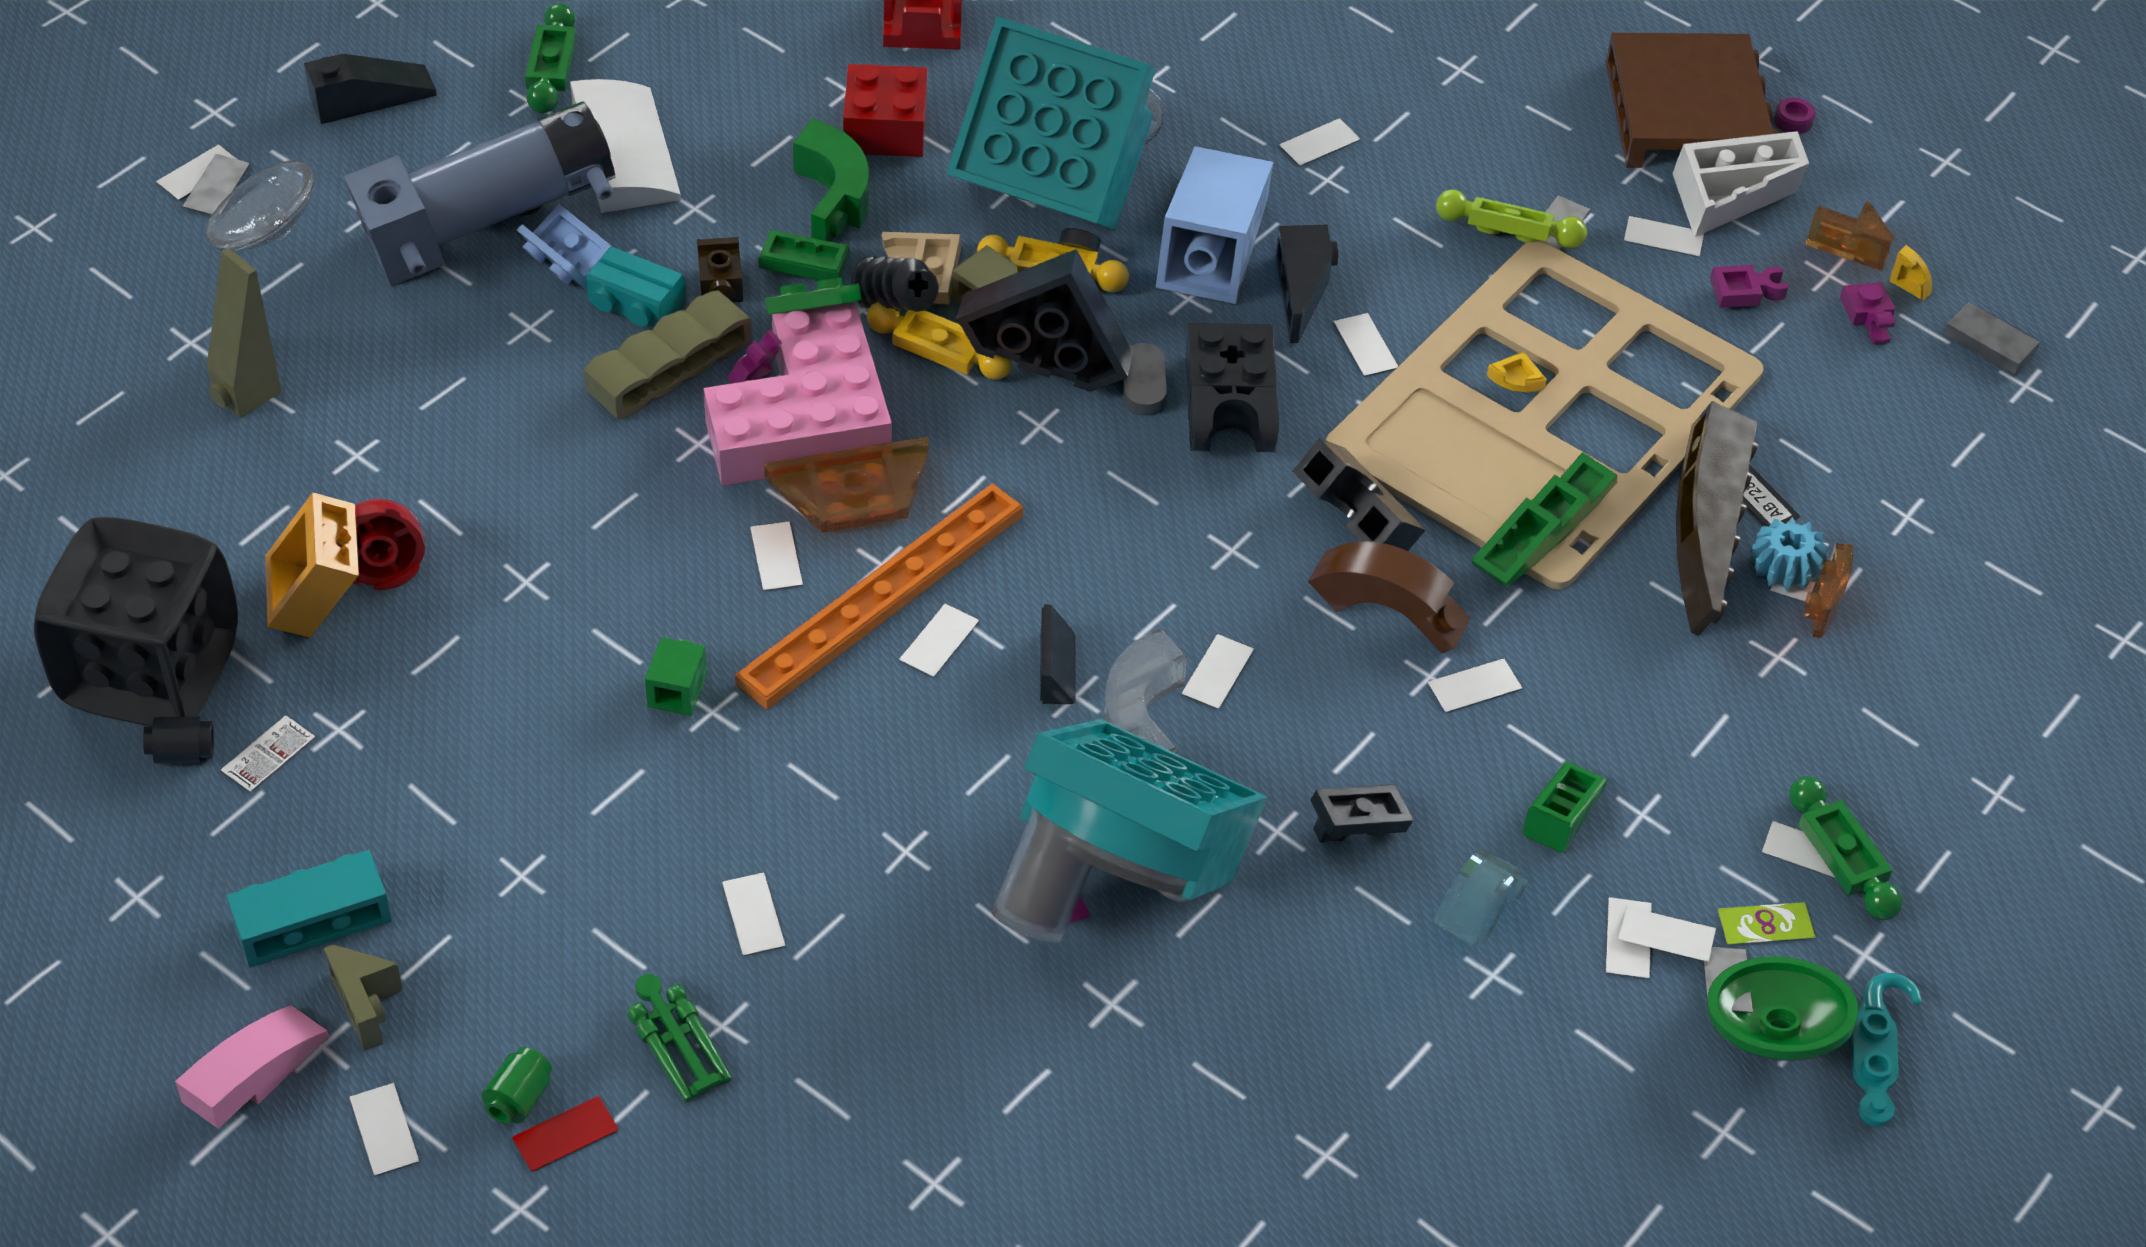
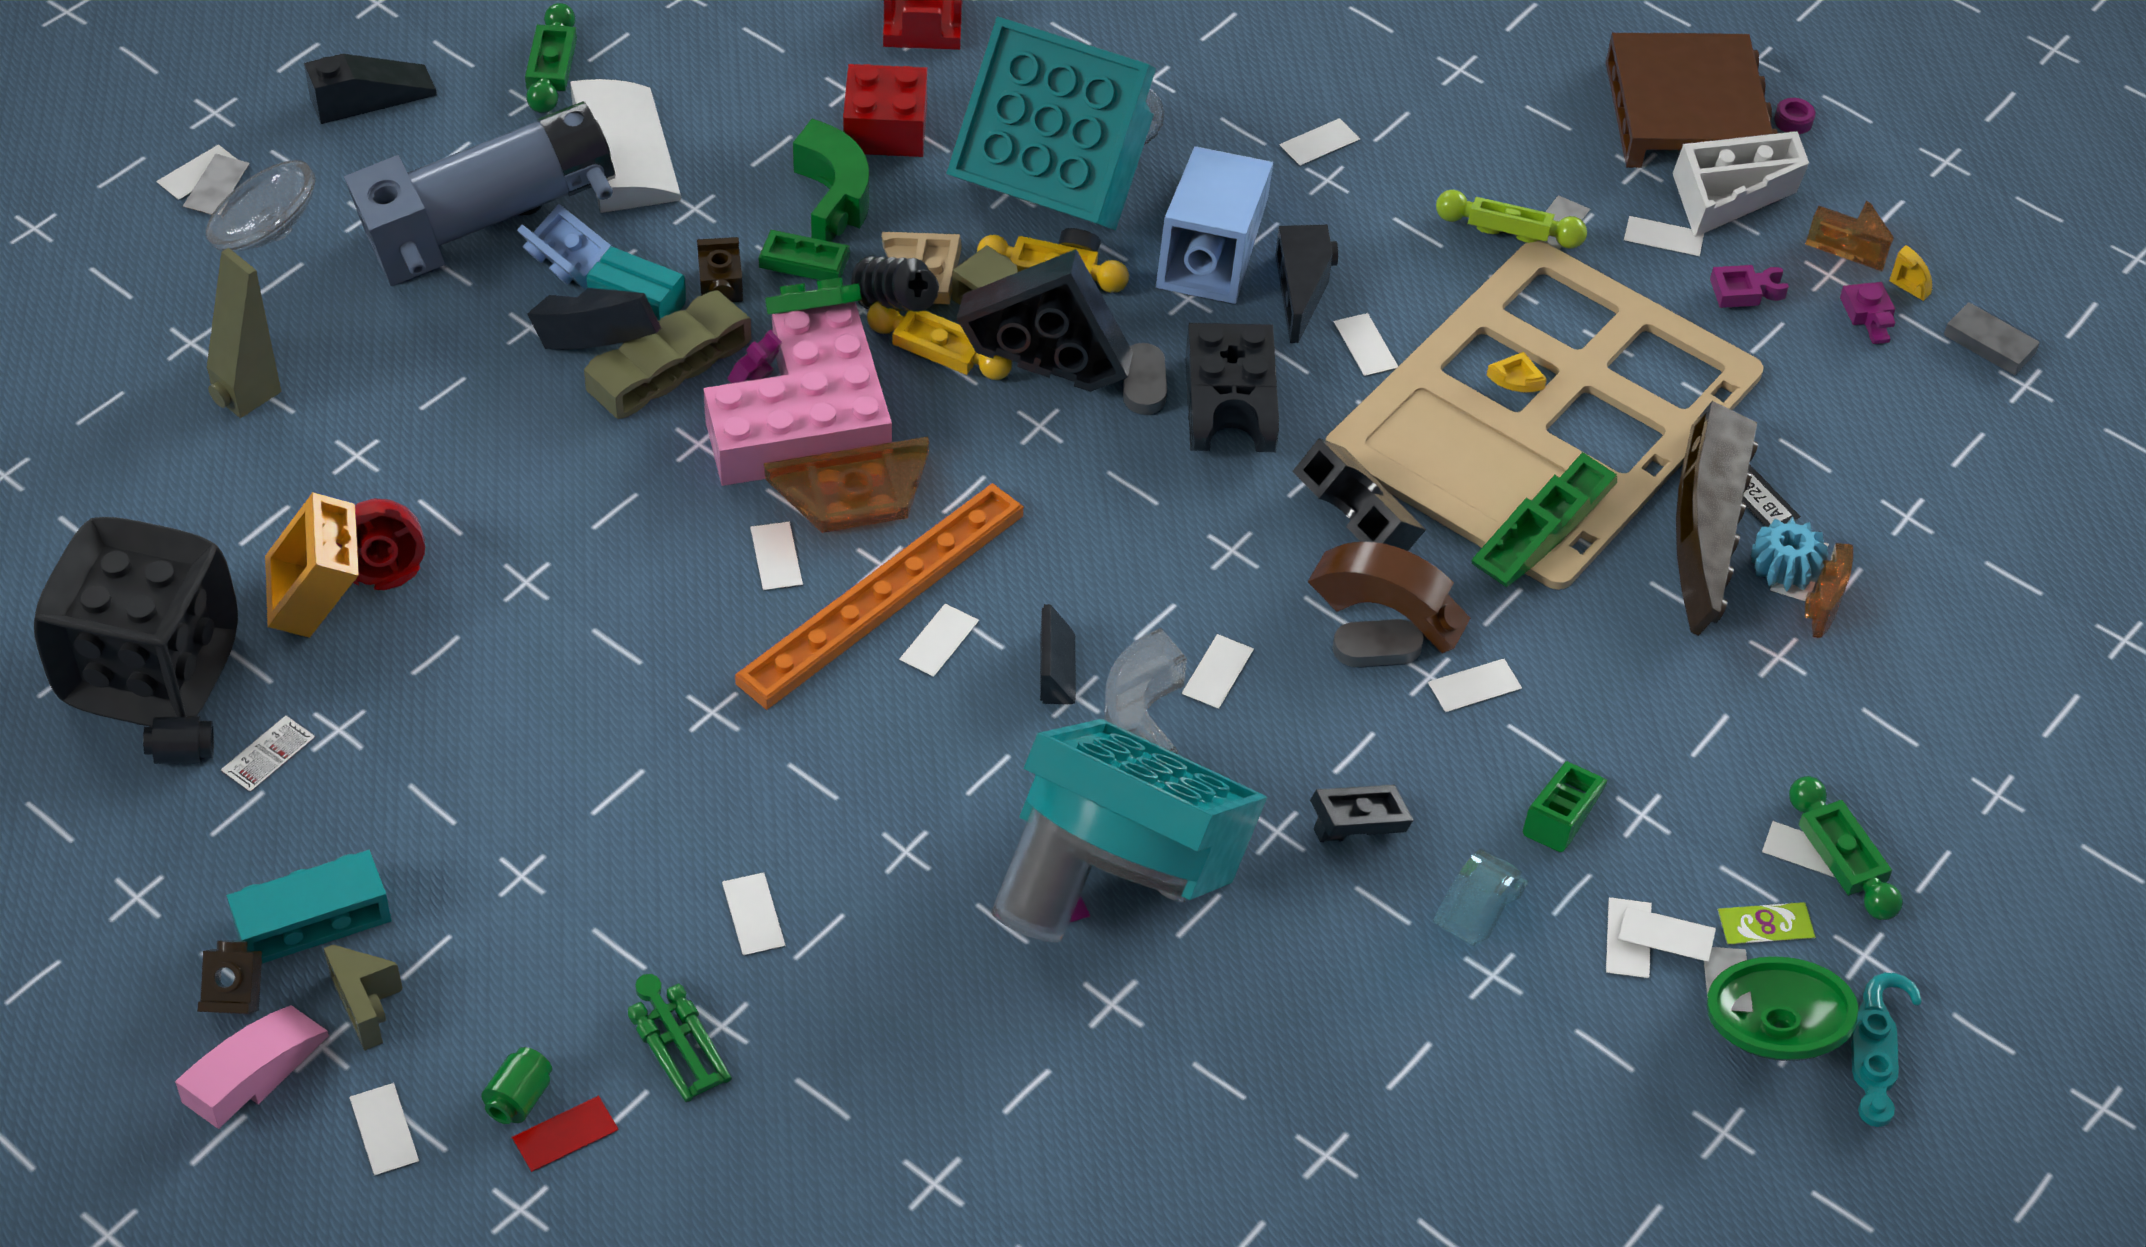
green brick [645,637,707,716] -> none
none -> dark brown brick [197,940,262,1014]
none -> black slope [527,288,662,350]
none -> flat silver tile [1333,619,1423,667]

